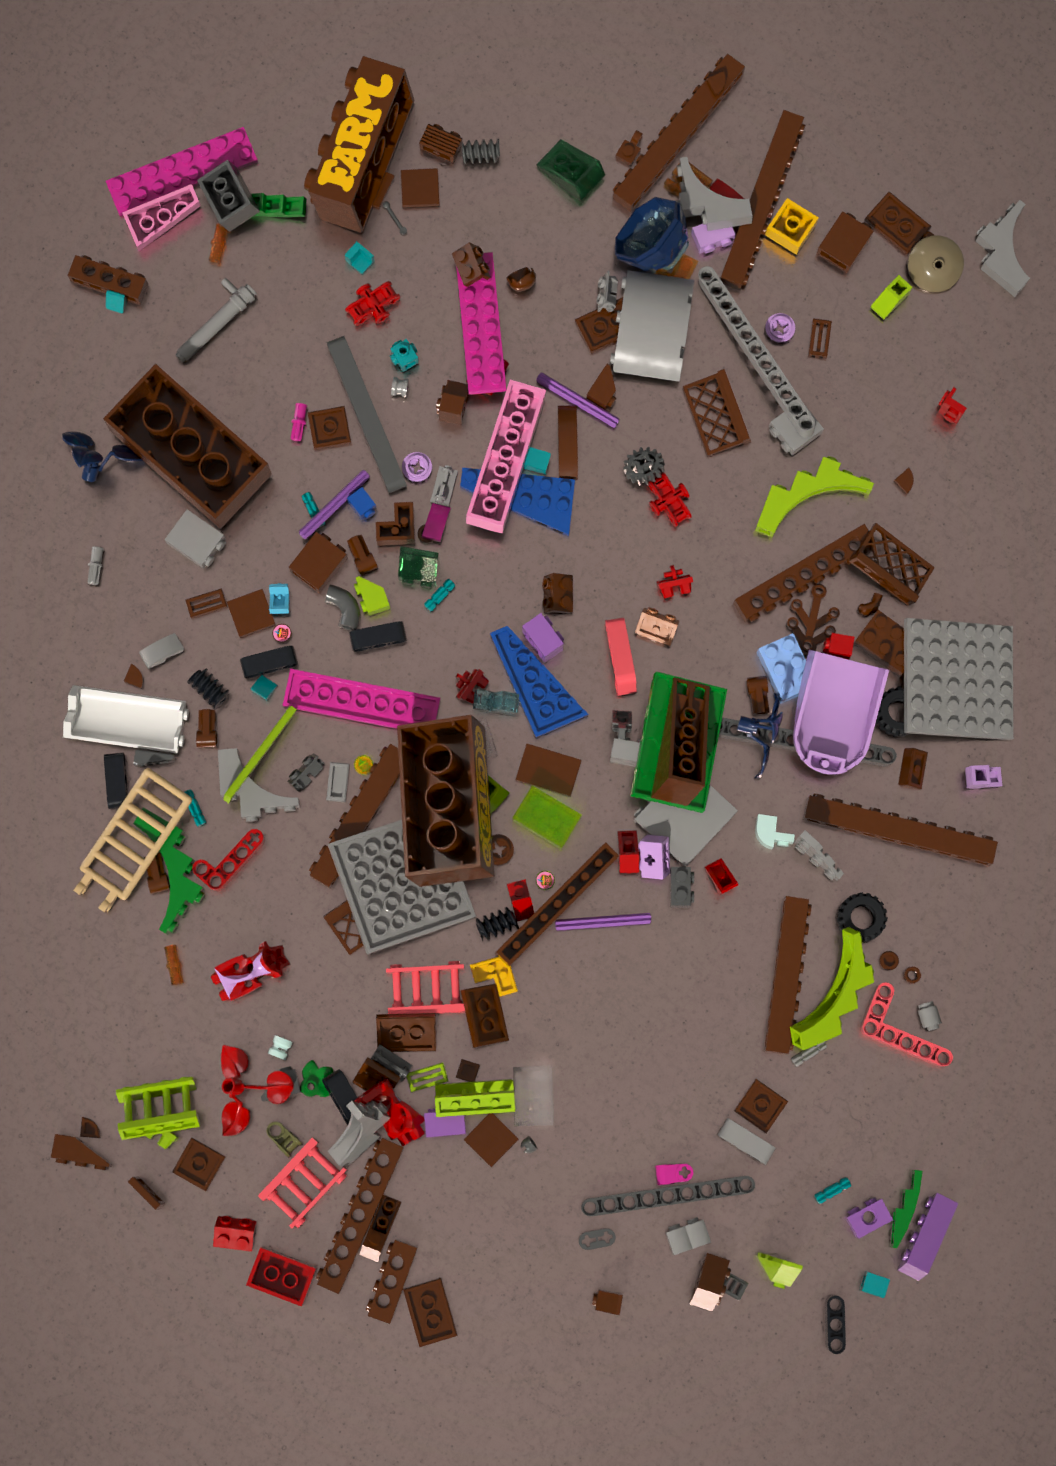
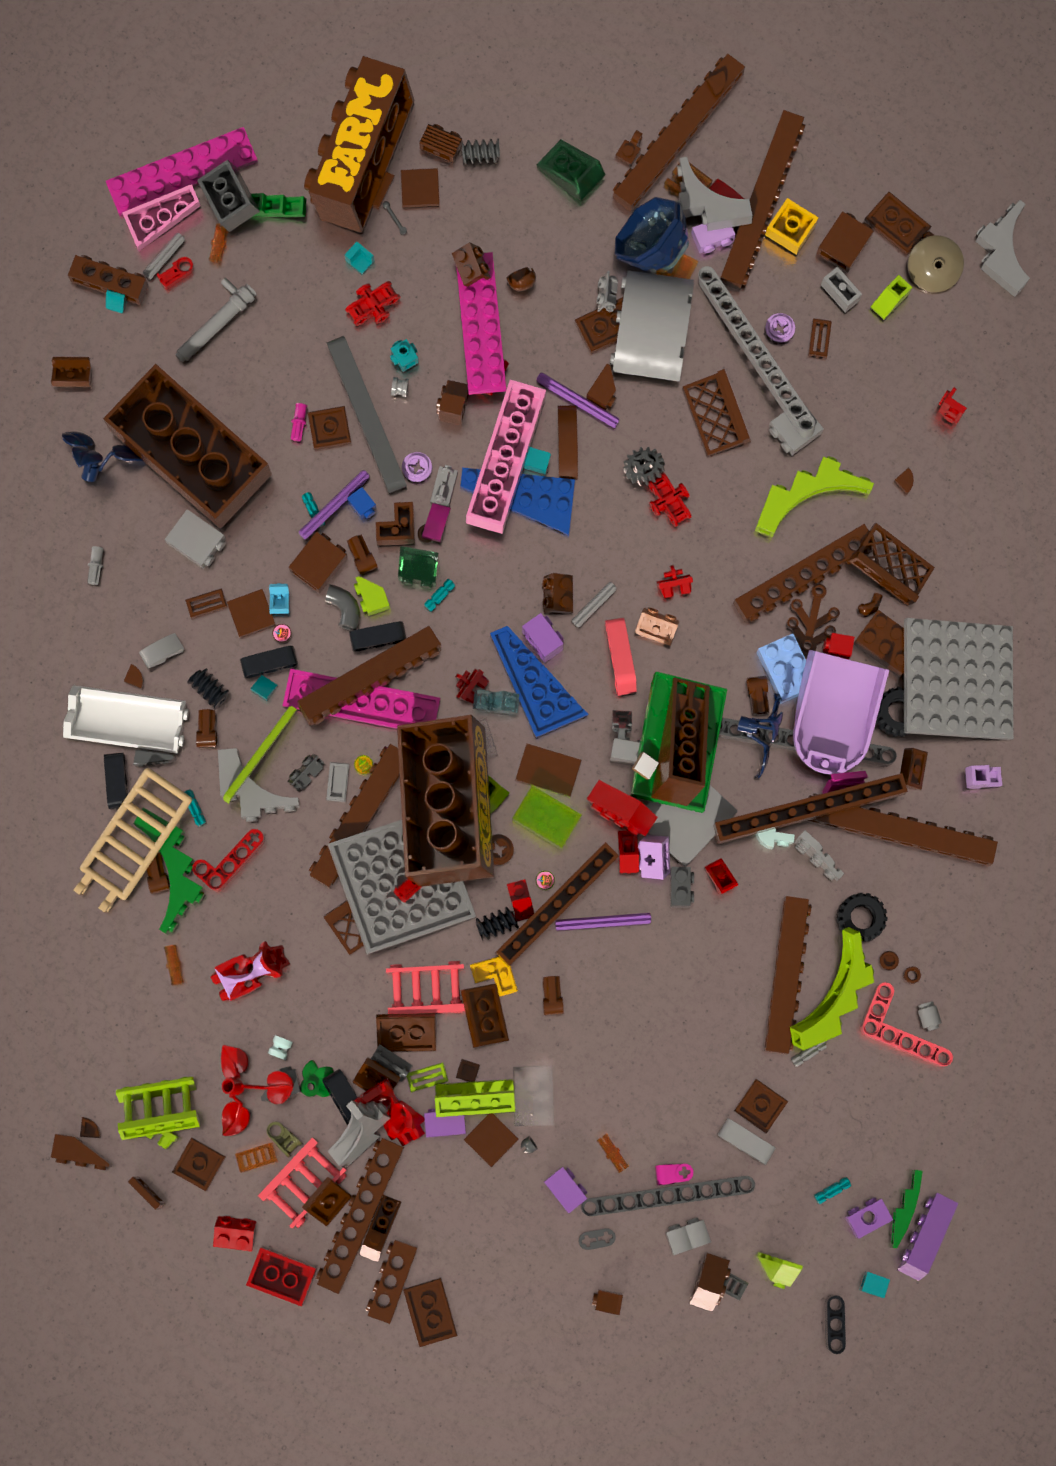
none -> reddish brown bracket [51,357,92,387]
none -> light grey axle [143,233,185,279]
none -> red piece [157,257,194,289]
none -> clear orange slope [235,1142,278,1173]
none -> reddish brown brick [297,626,441,726]
none -> reddish brown tile [302,1177,352,1226]
none -> red piece [393,878,422,903]
none -> reddish brown piece [543,976,564,1015]
none -> medium lavender brick [544,1167,588,1213]
none -> light grey axle [572,582,616,627]
none -> red brick [587,780,658,837]
none -> clear orange pin [597,1134,629,1173]
none -> white tile [632,752,659,780]
none -> reddish brown brick [713,773,908,844]
none -> light grey brick [821,266,862,313]
none -> dark pink plate [822,771,868,794]

